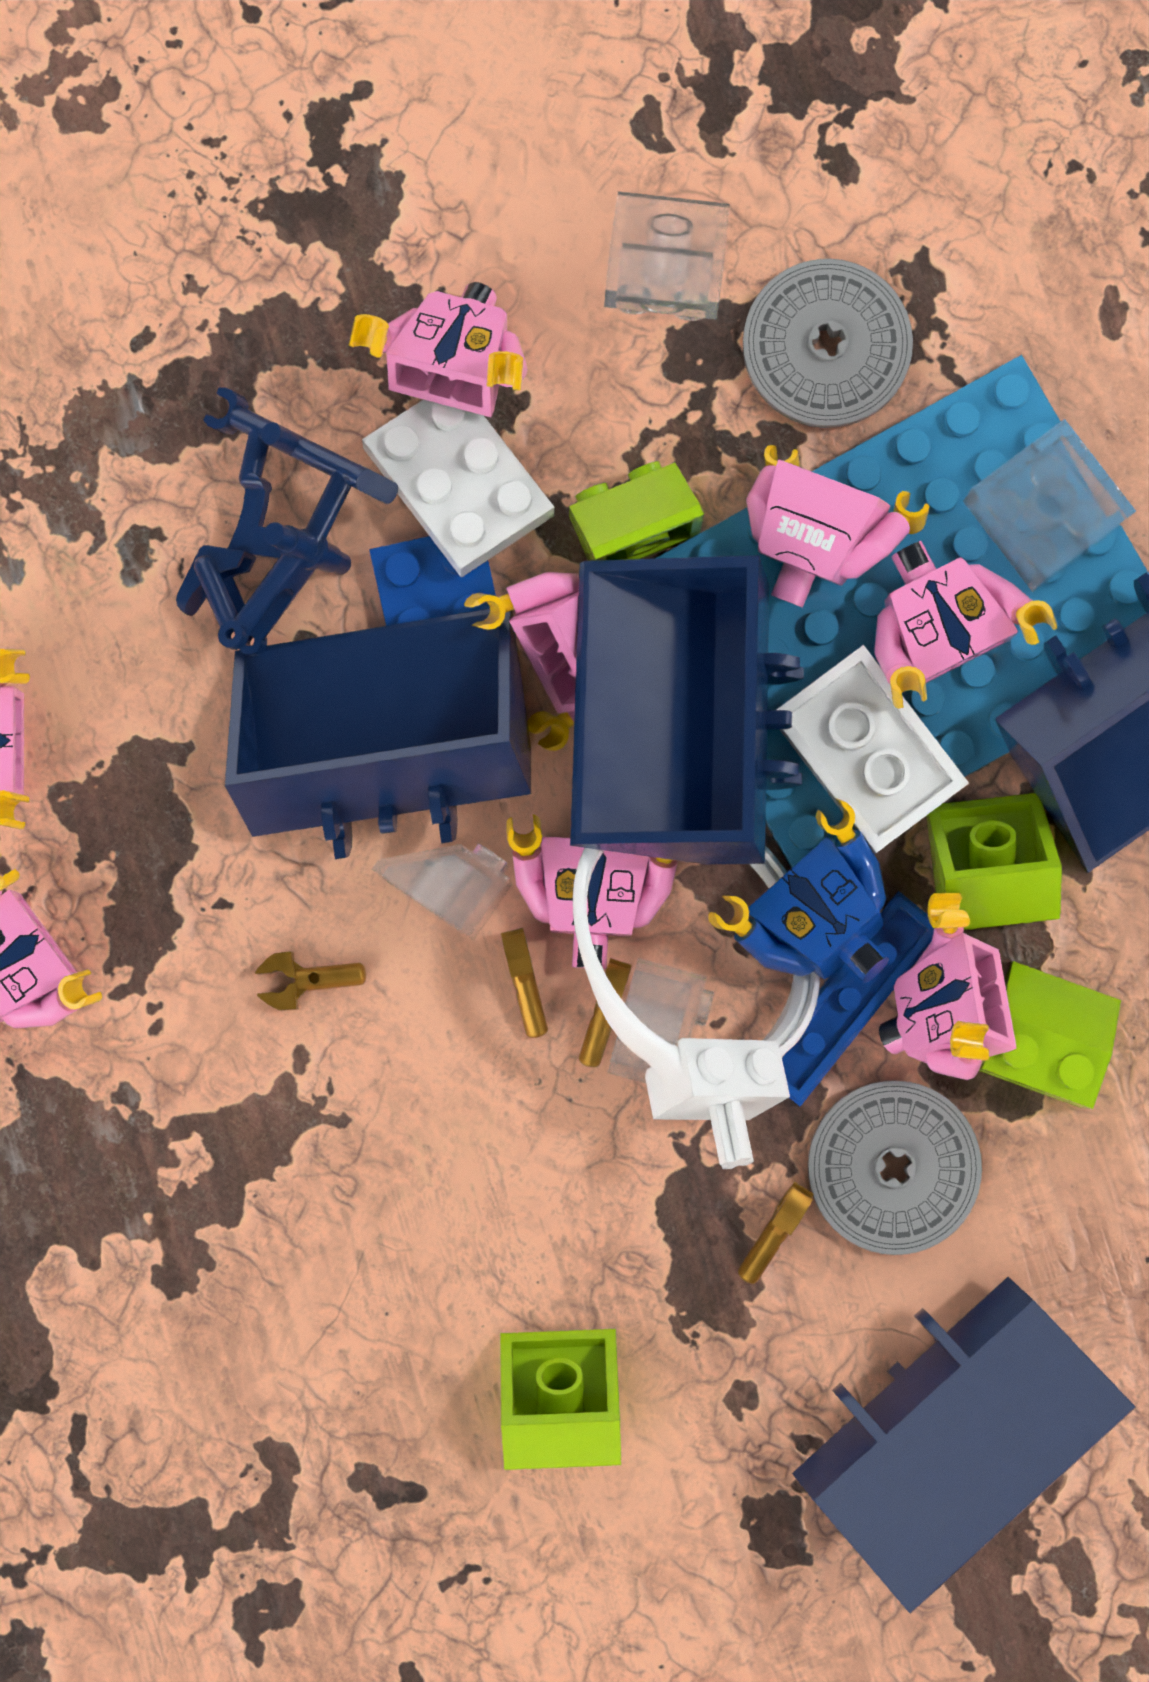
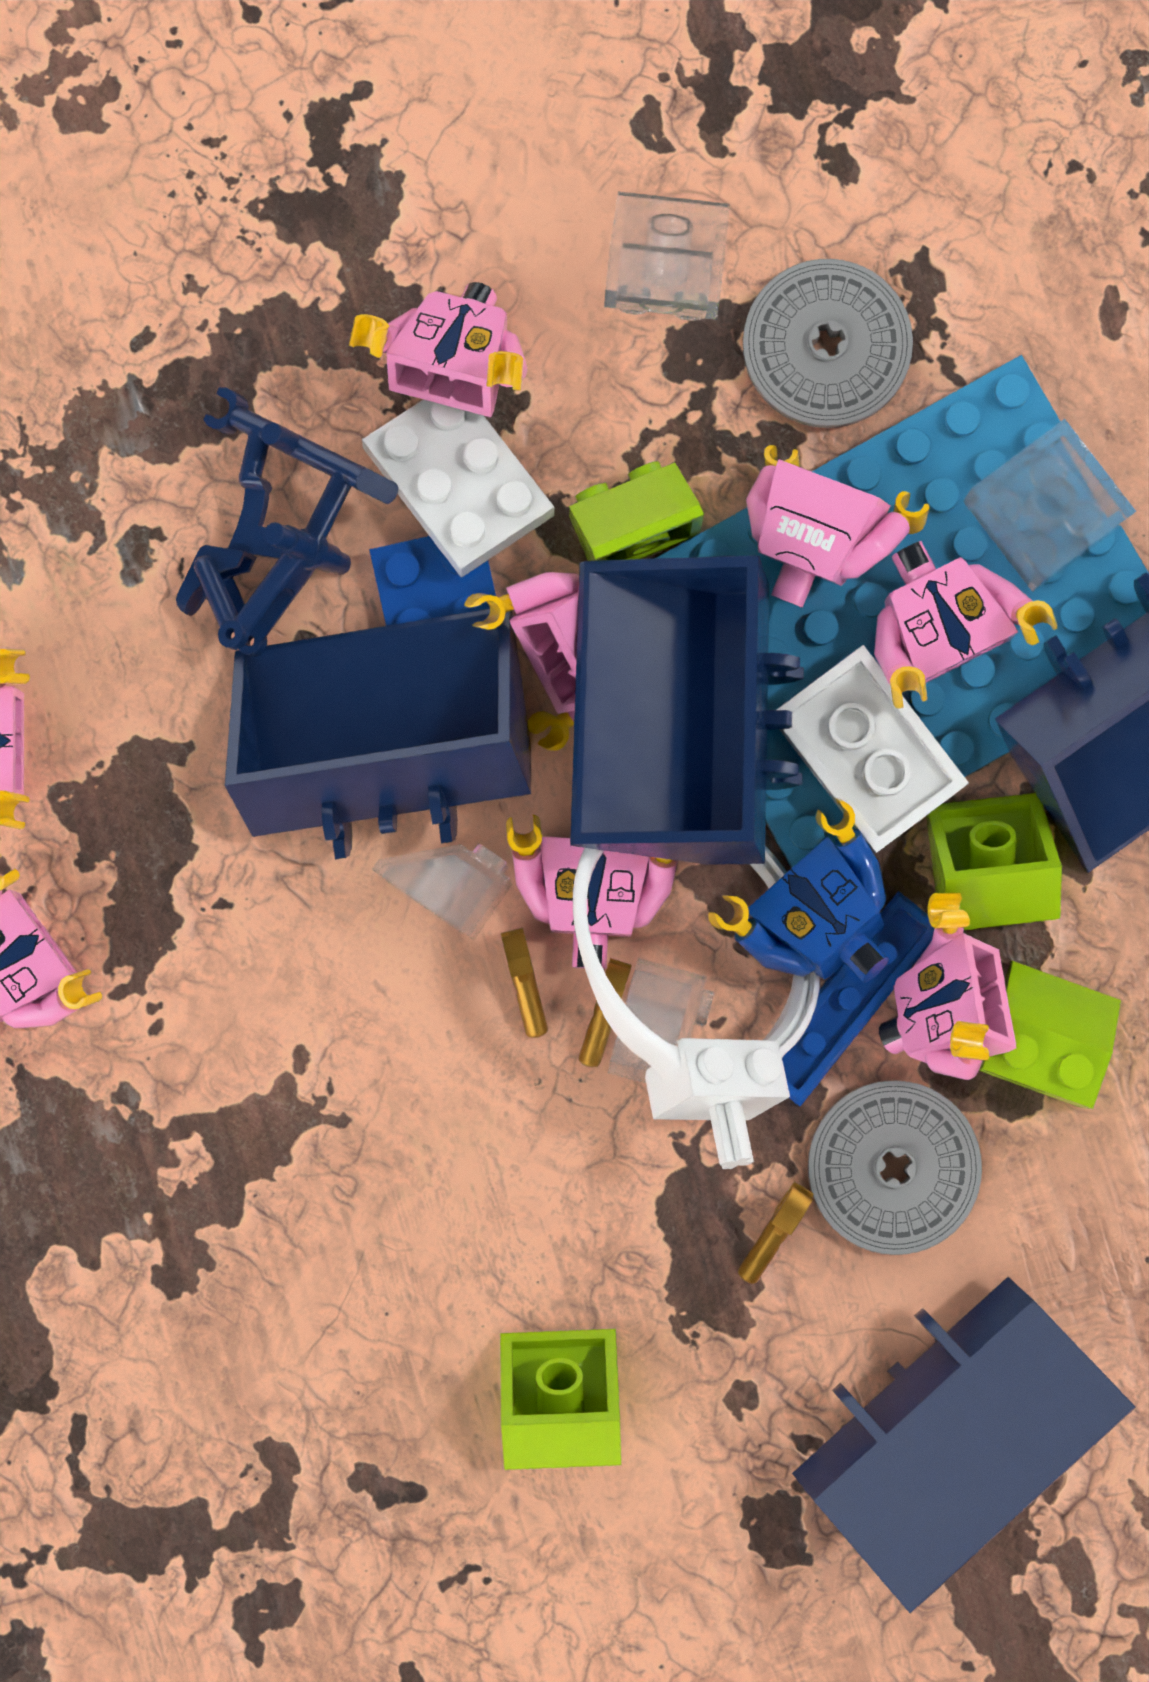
pearl gold bar [255,952,366,1011] -> none

